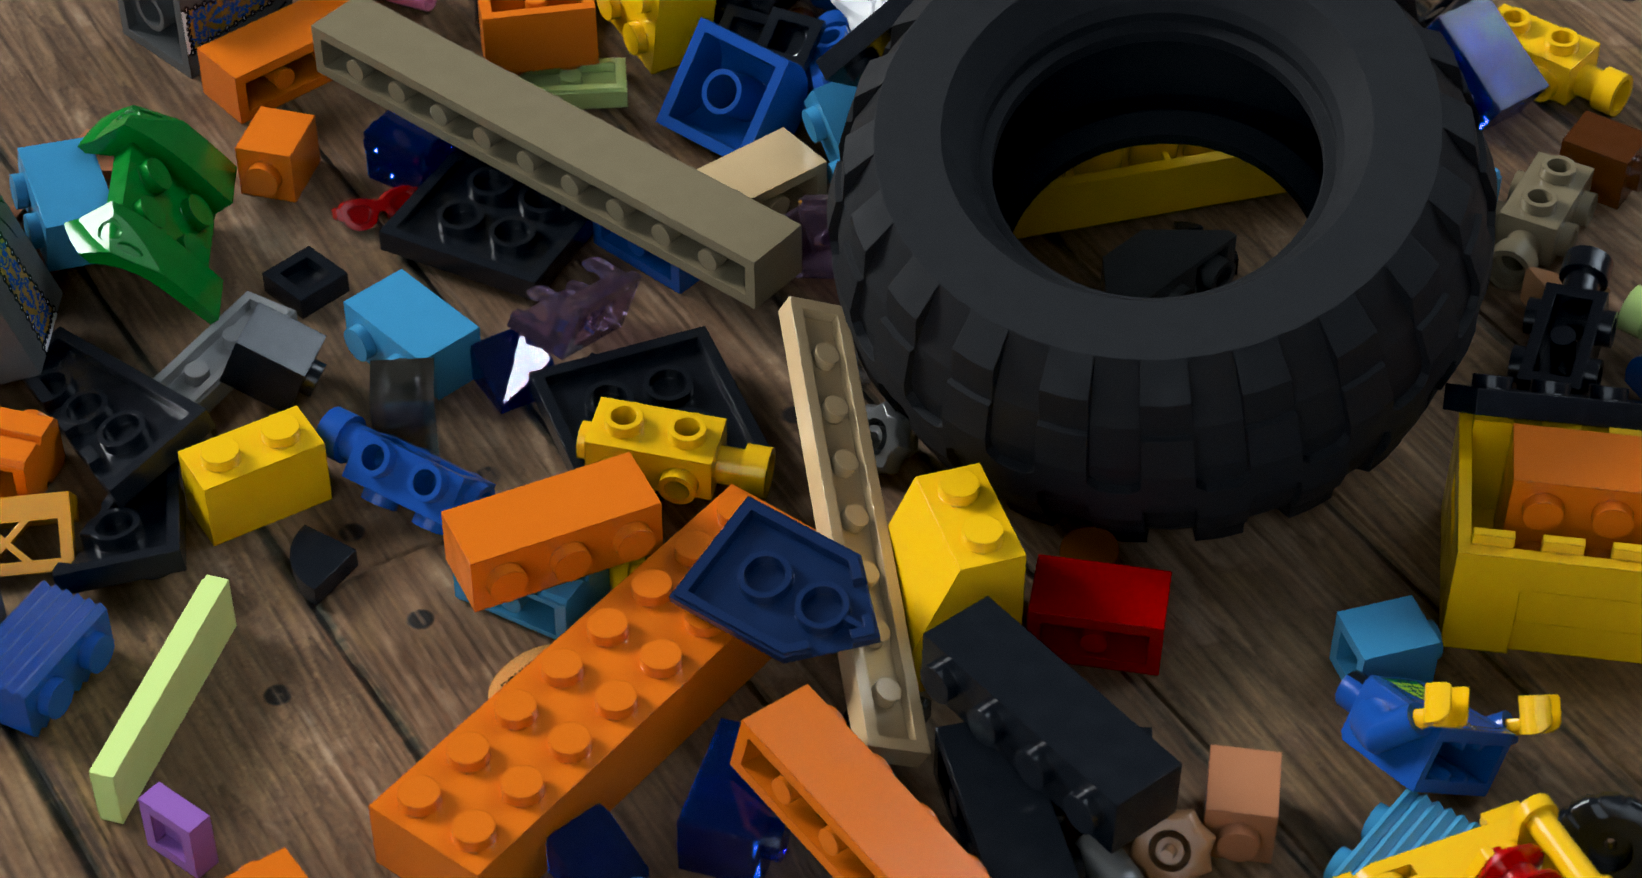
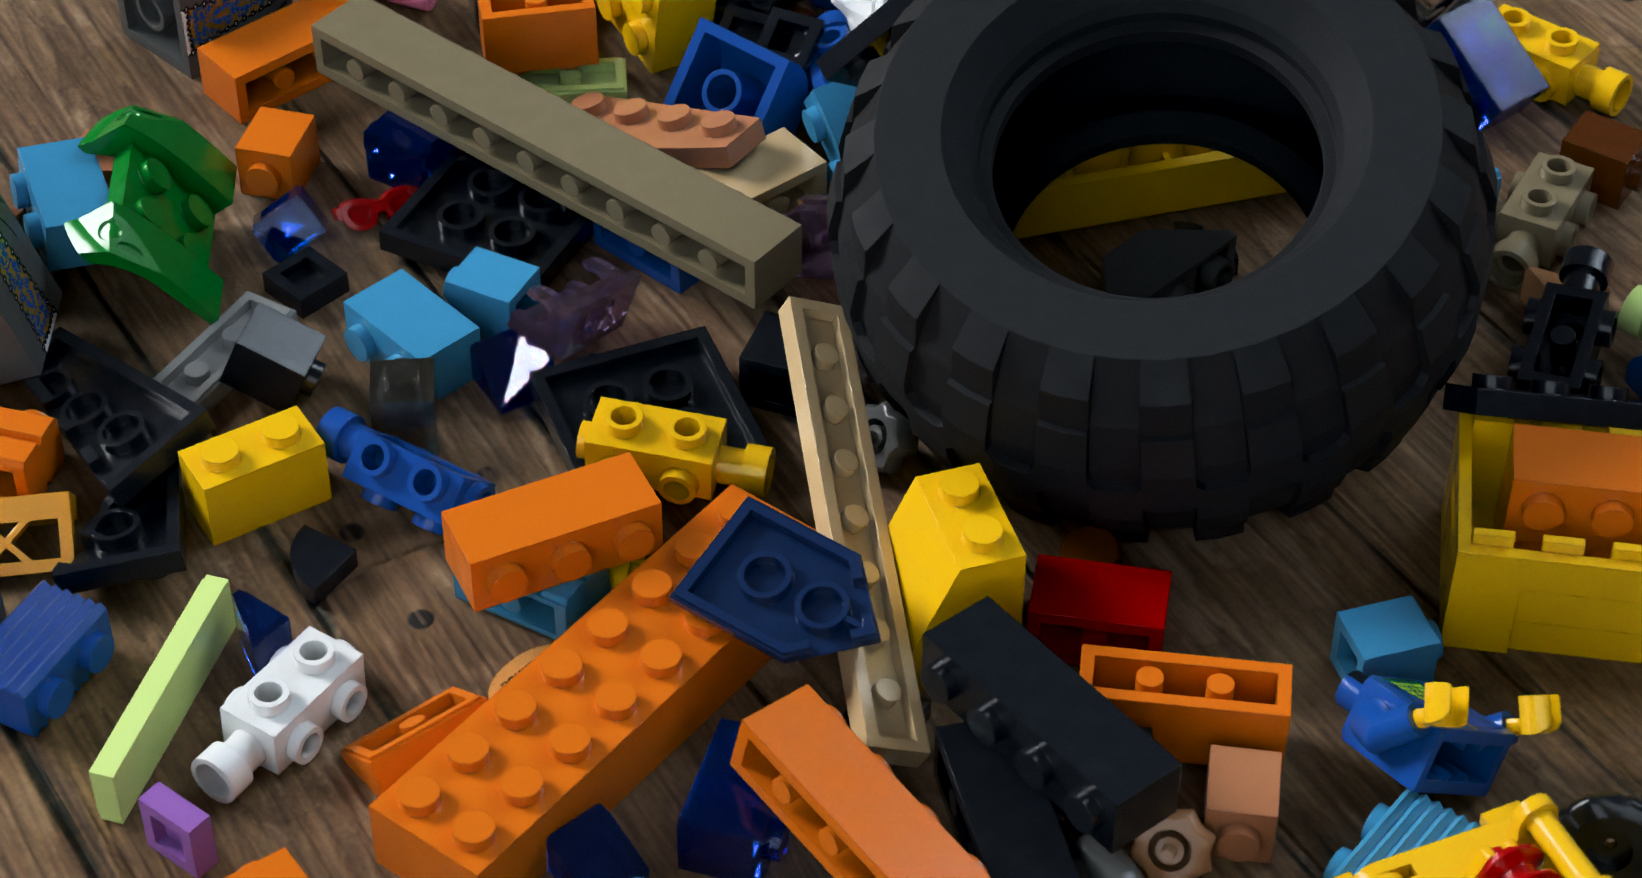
none -> white brick [191,626,367,804]
none -> clear blue slope [232,589,293,676]
none -> clear blue slope [252,185,327,263]
none -> orange slope [340,686,487,798]
none -> dark azure brick [443,246,543,349]
none -> nougat wing [571,92,766,168]
none -> black brick [739,311,797,418]
none -> orange brick [1079,644,1293,773]

